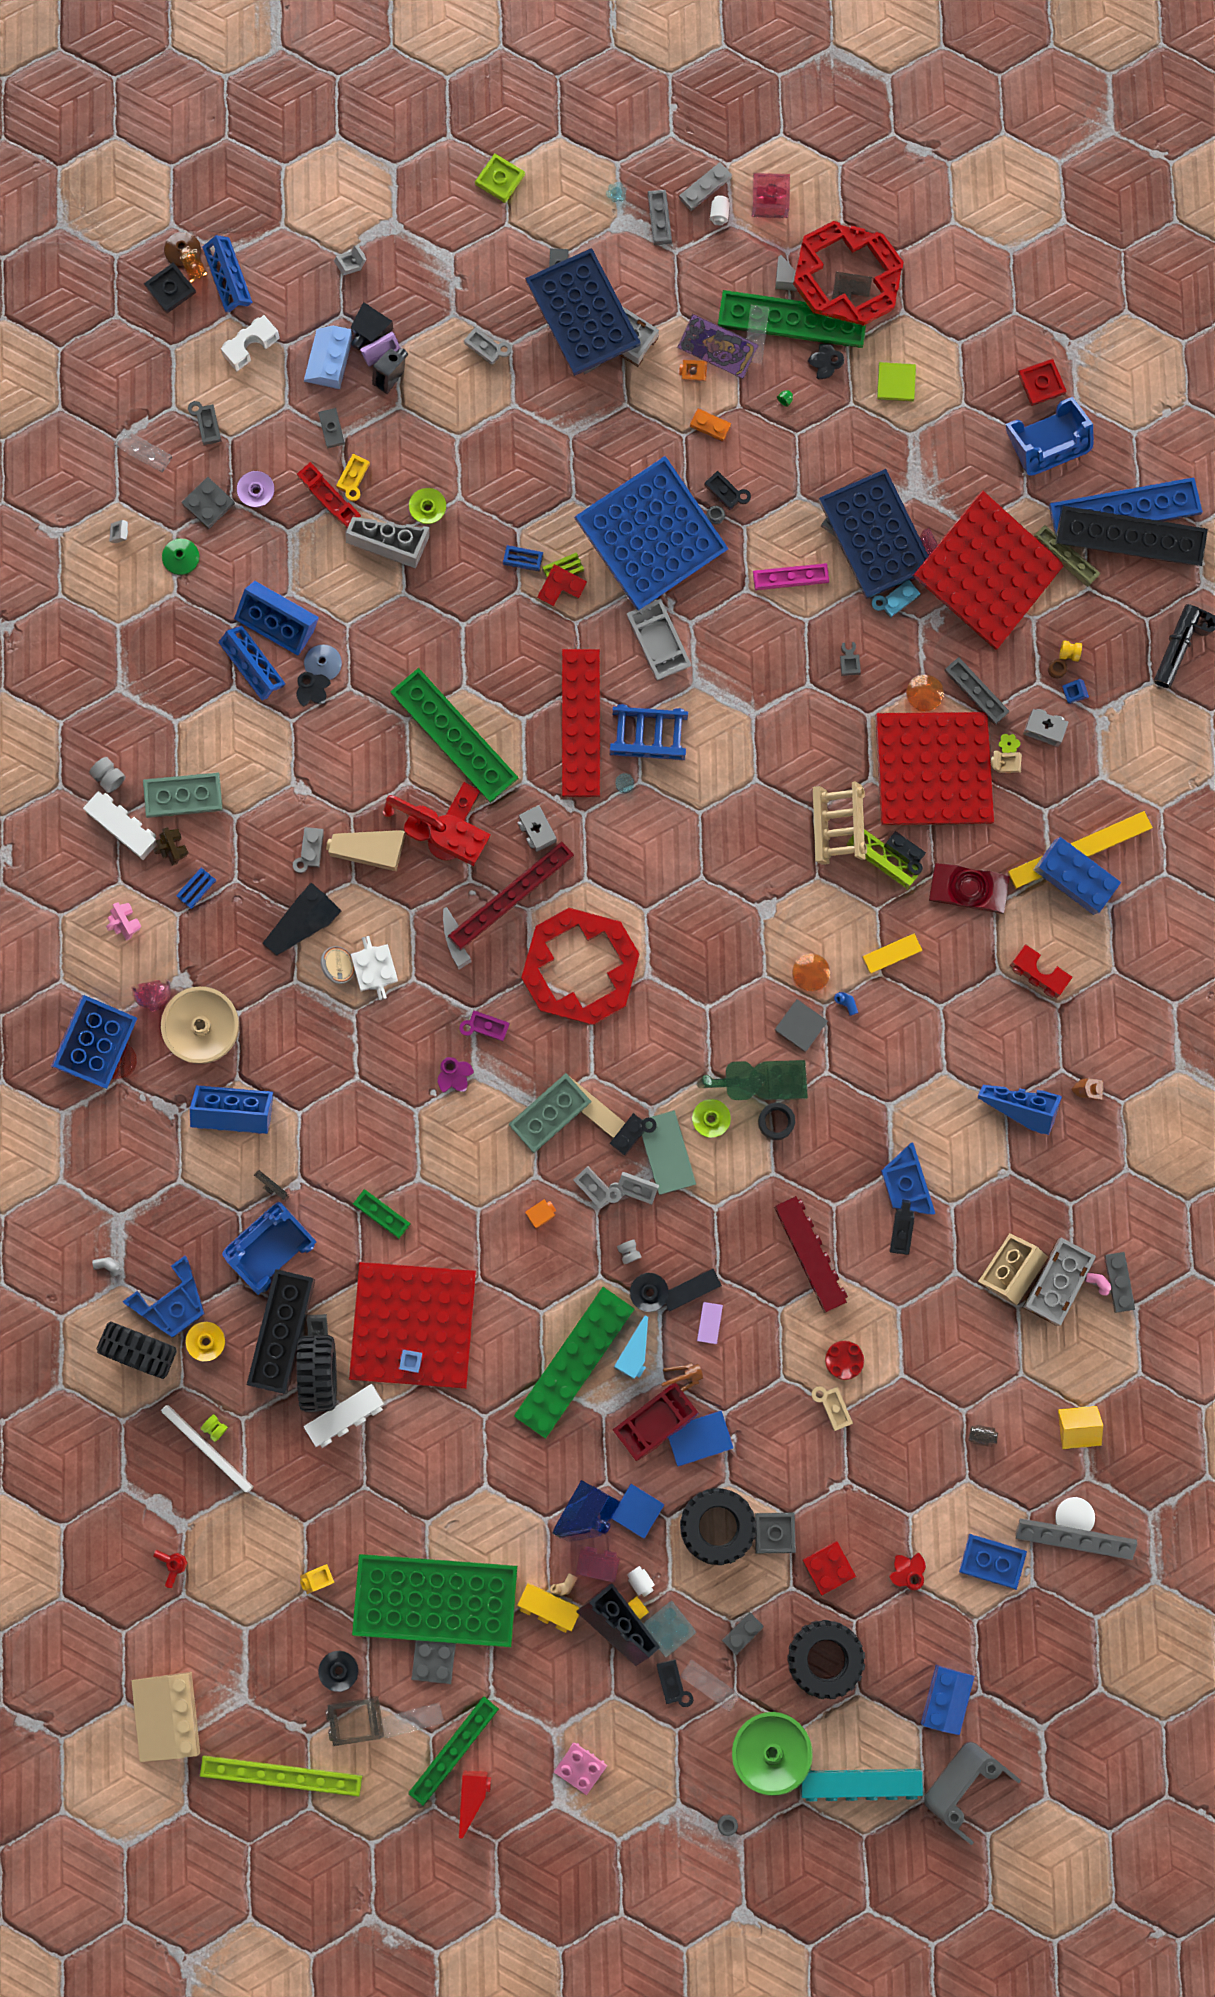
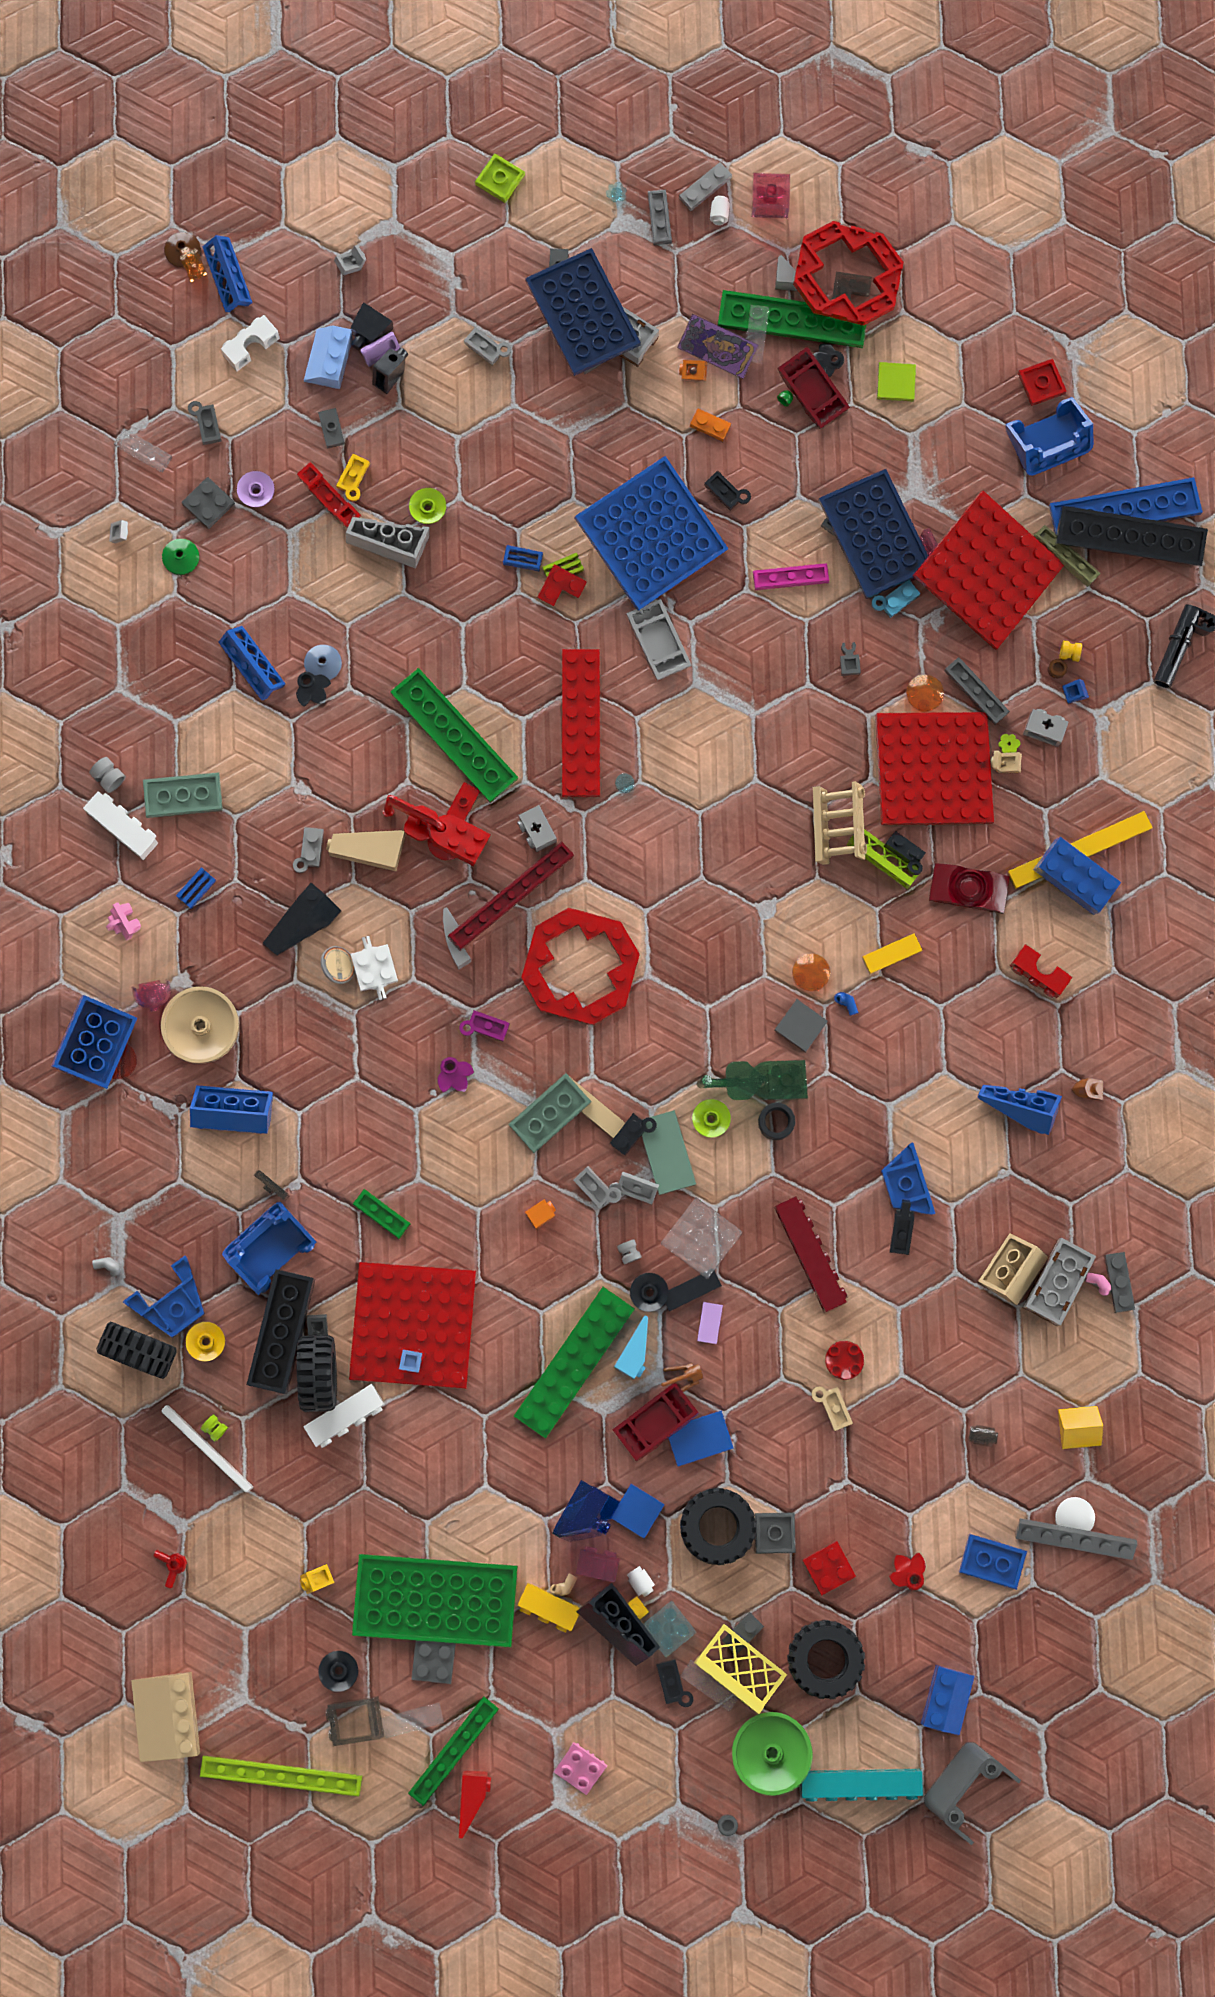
black plate [144,262,196,314] -> none
dark brown hips [154,827,188,866] -> none
blue slope [234,581,319,656] -> none
blue fence [610,704,688,760] -> none
dark grey plate [706,506,725,525] -> none
none -> clear plate [661,1197,743,1279]
none -> light yellow fence [694,1624,787,1714]
none -> dark red slope [777,347,850,429]

